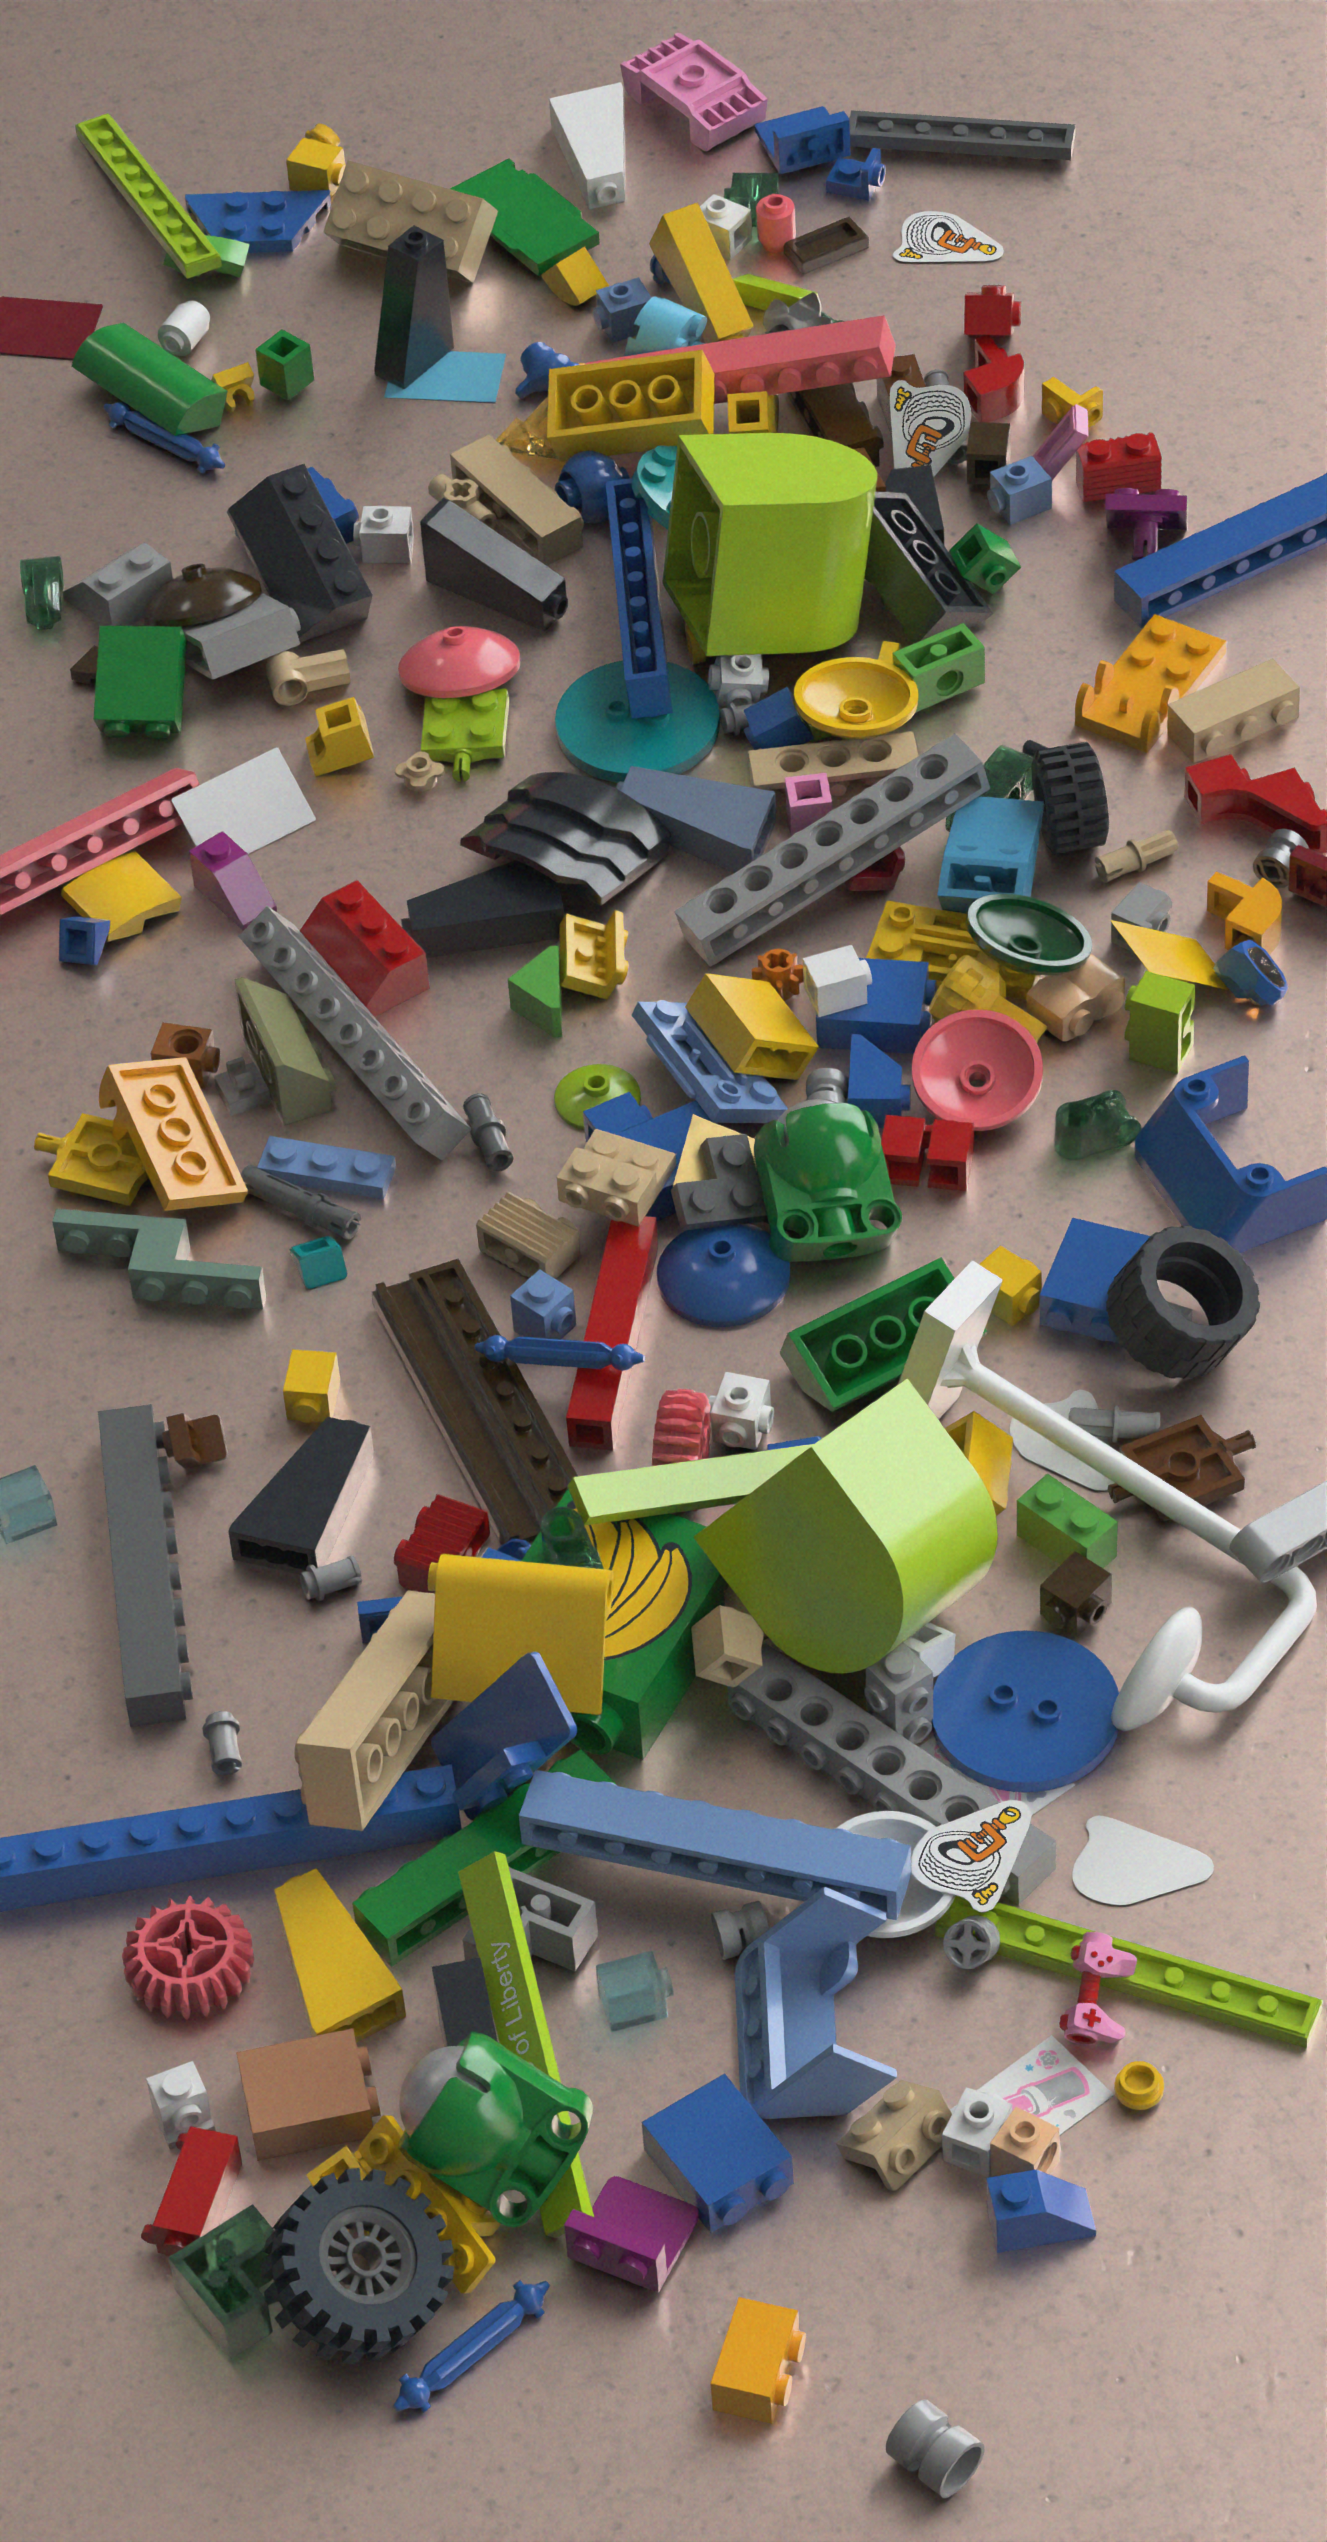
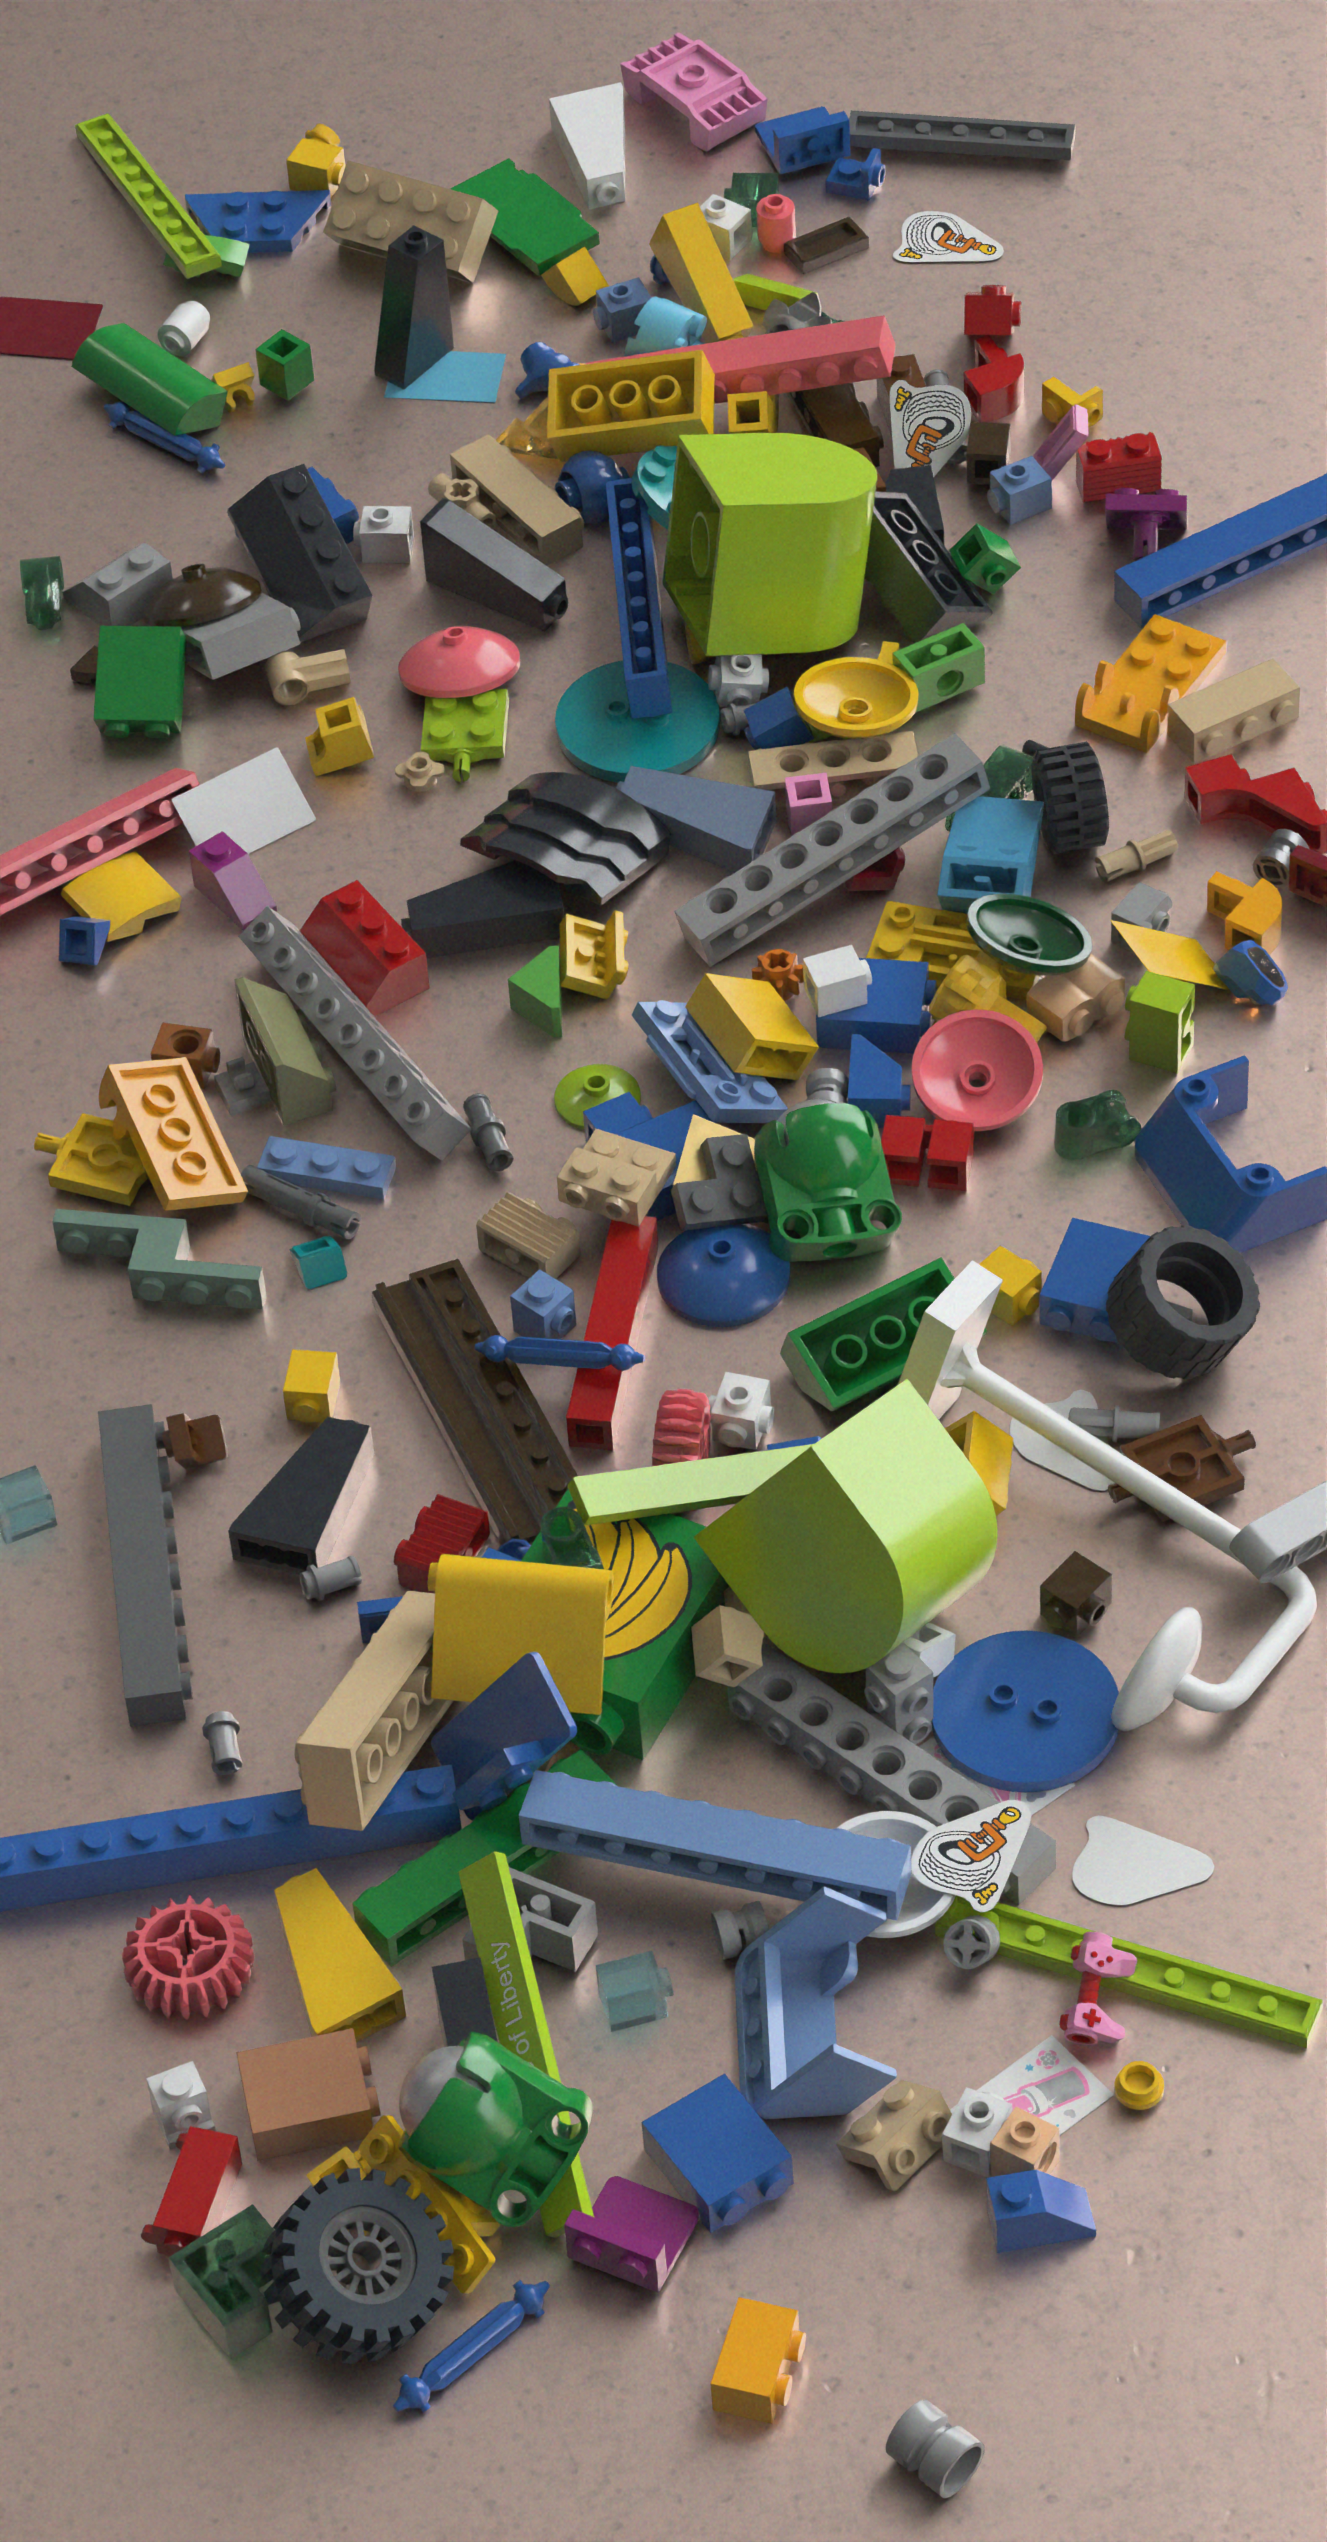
bright green brick [1017,1473,1118,1568] -> none

